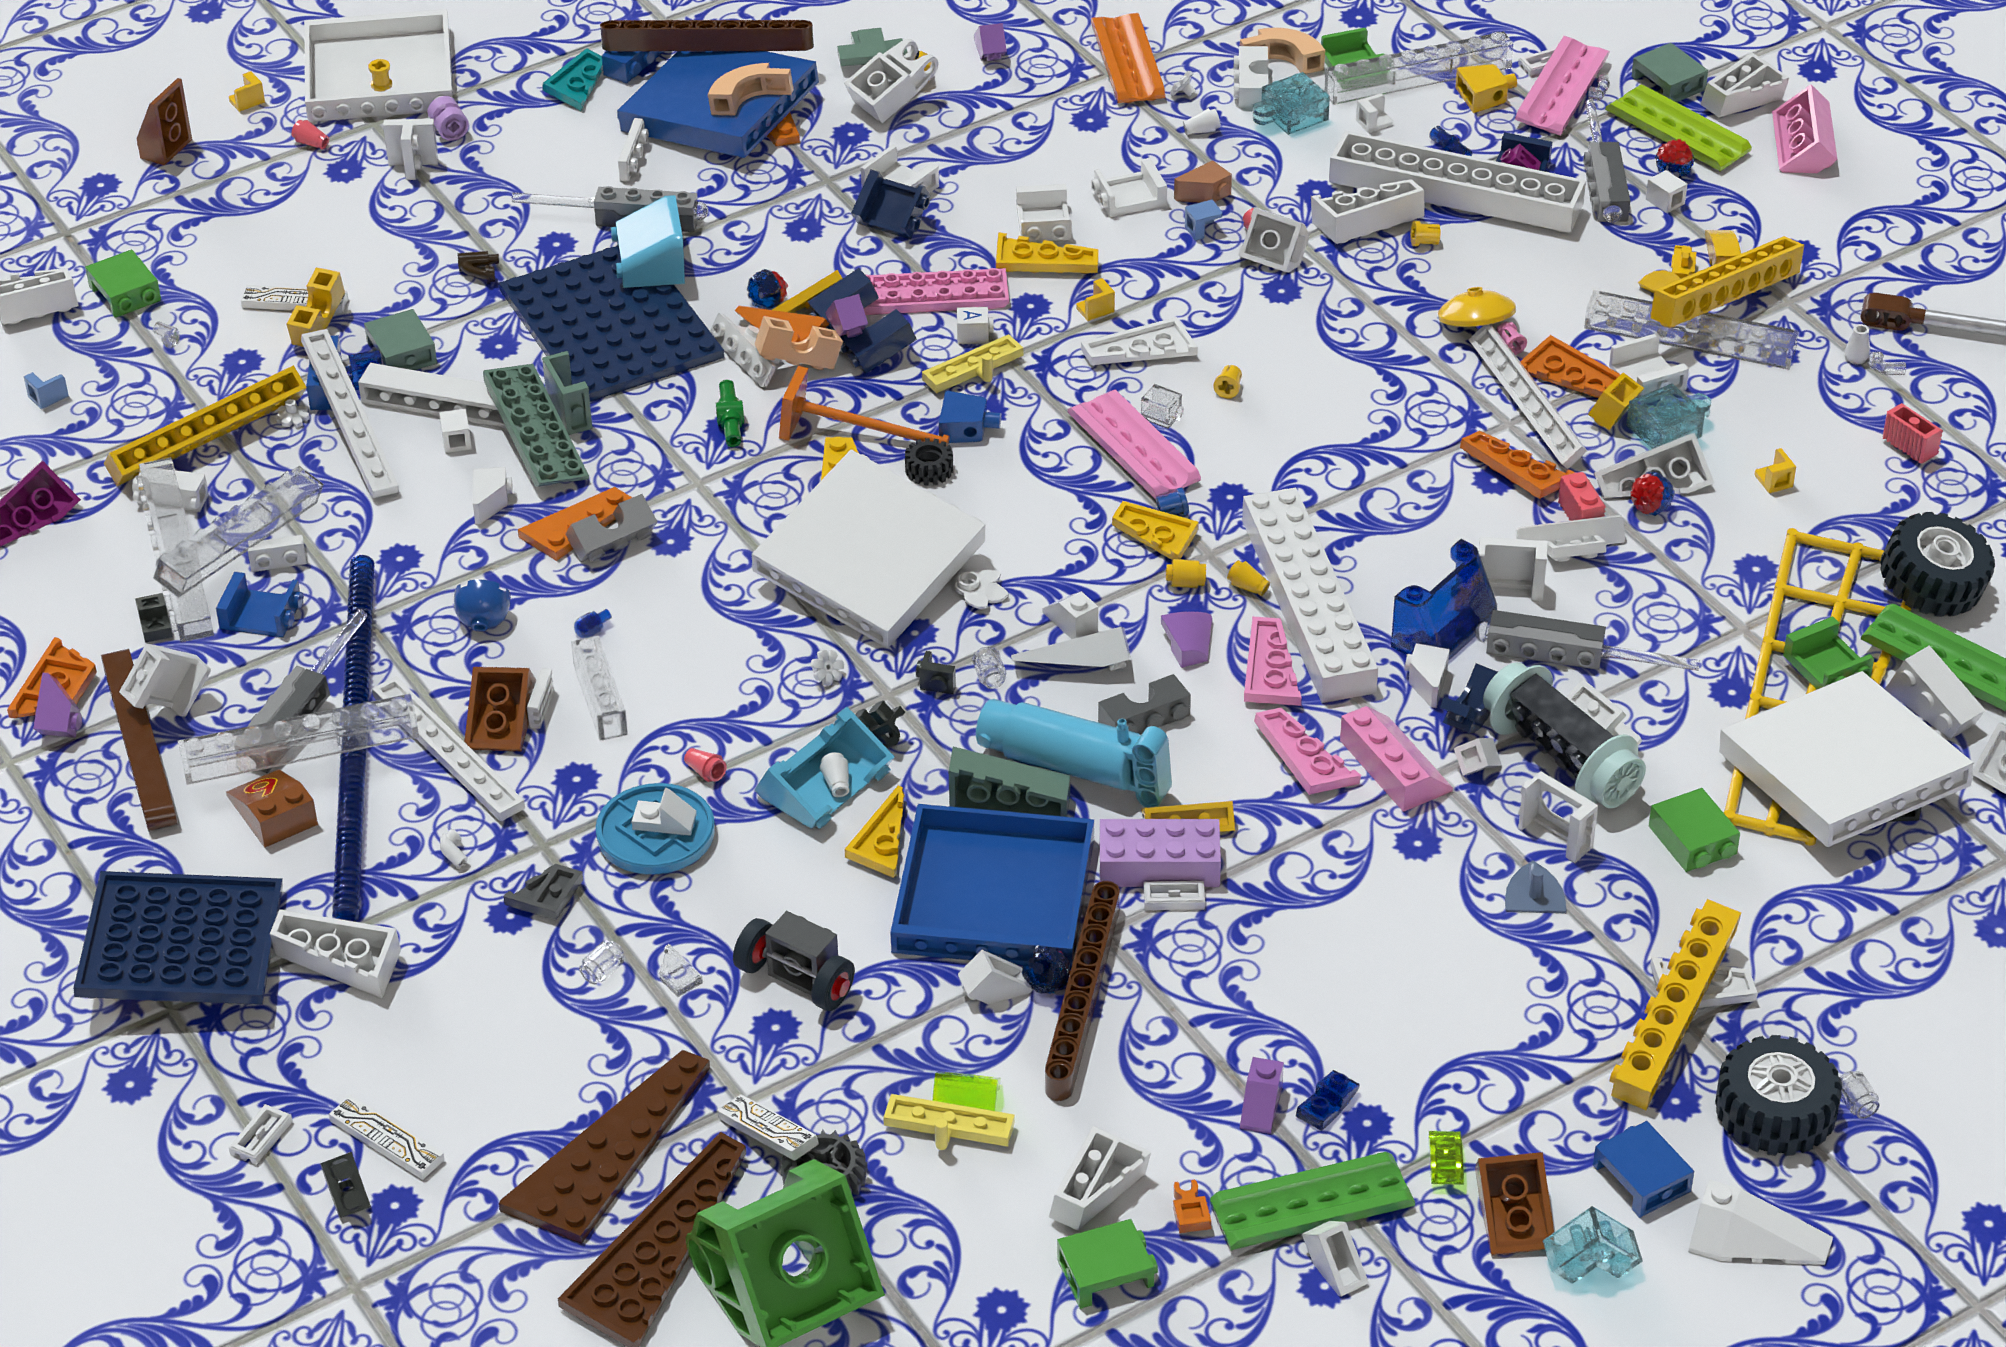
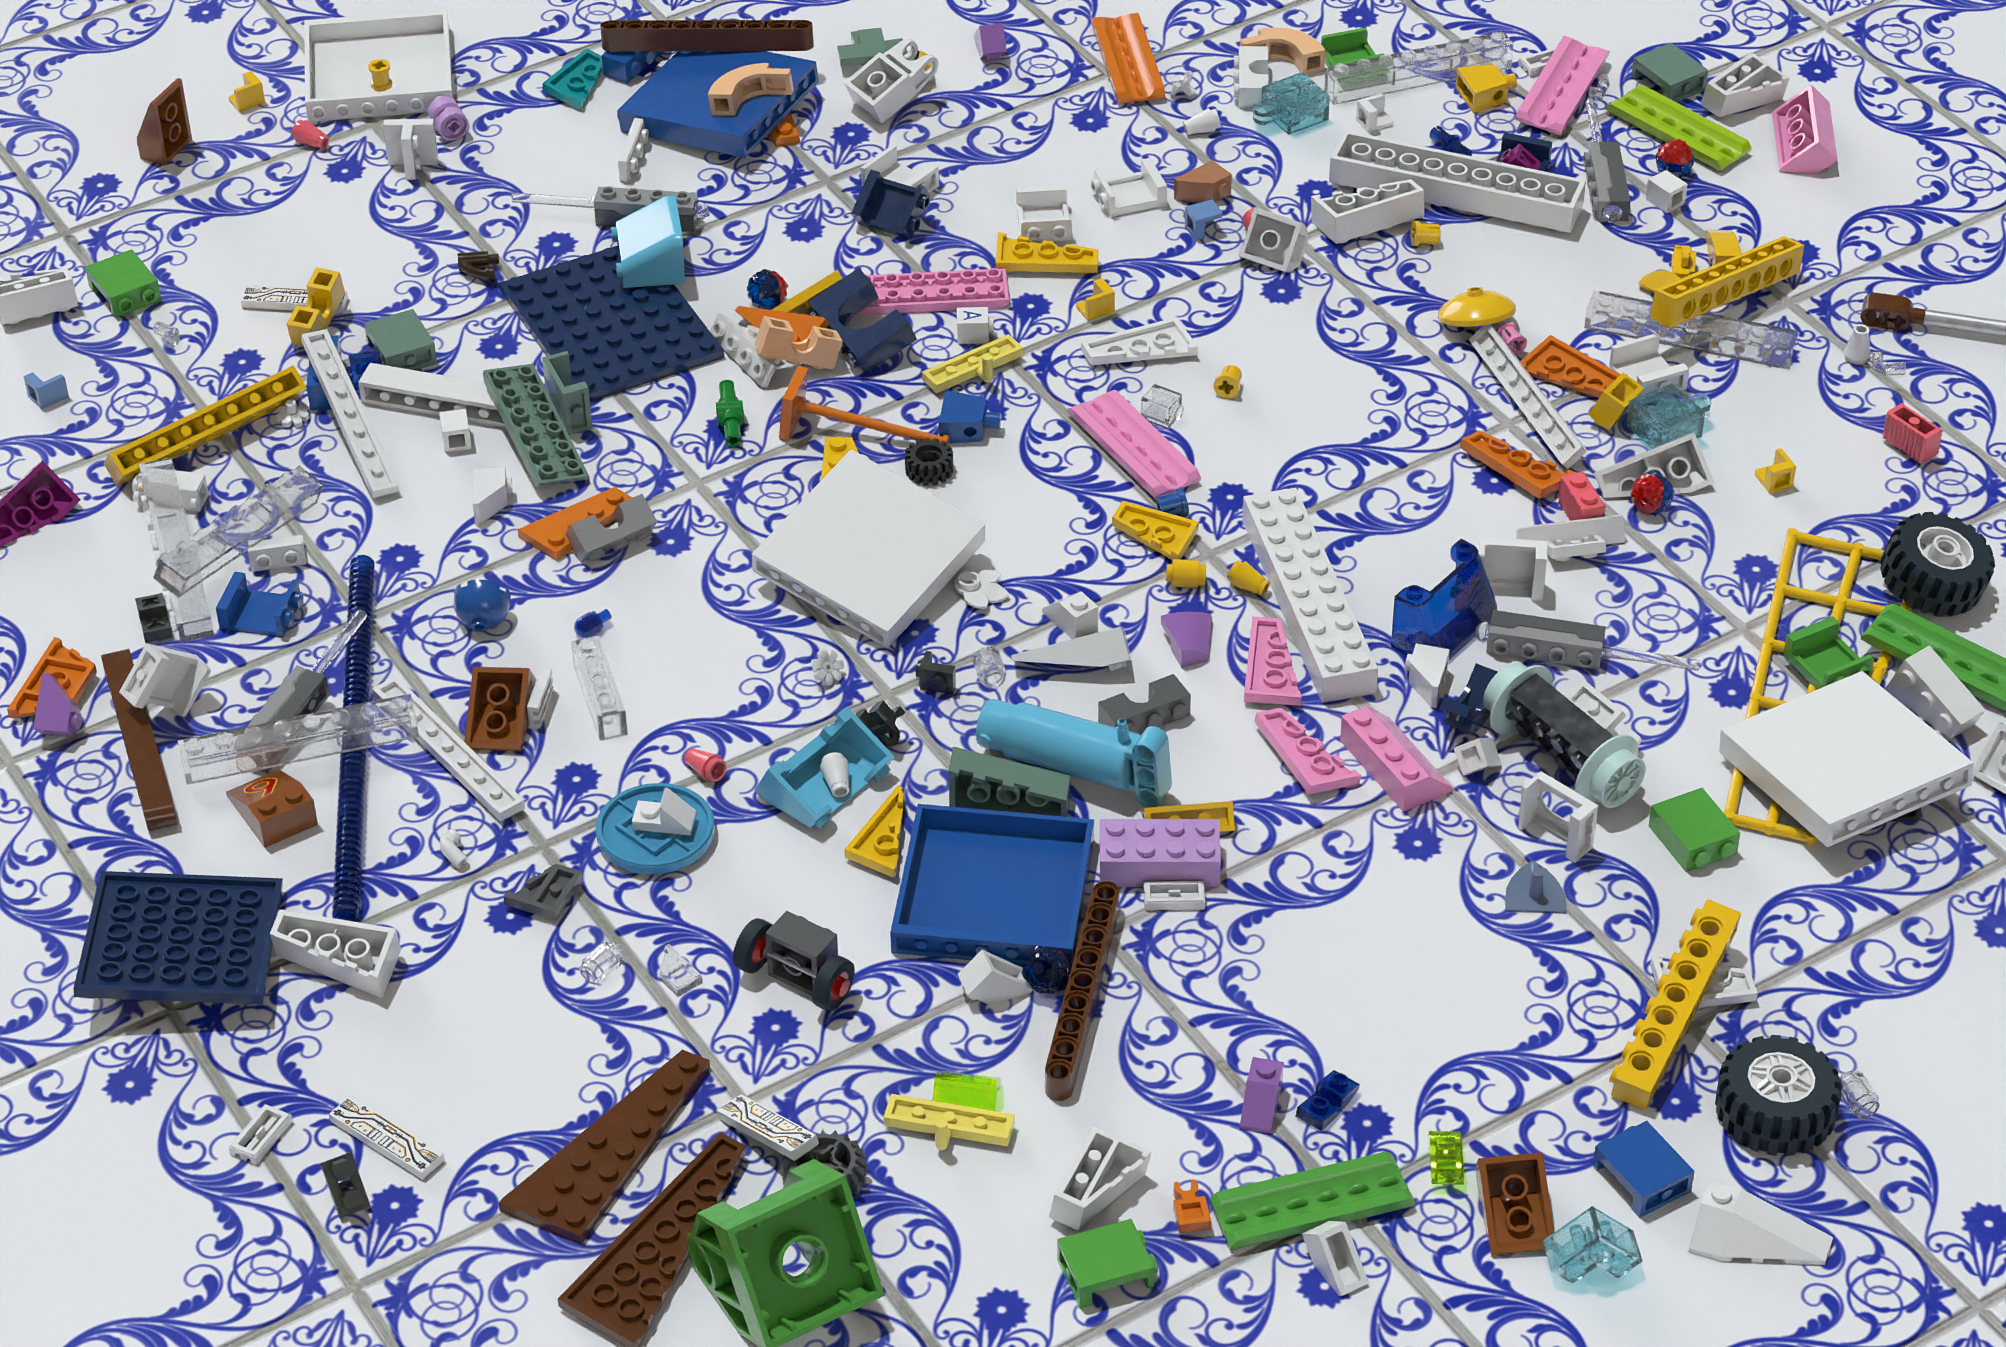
medium lavender slope [825,294,868,338] -> none

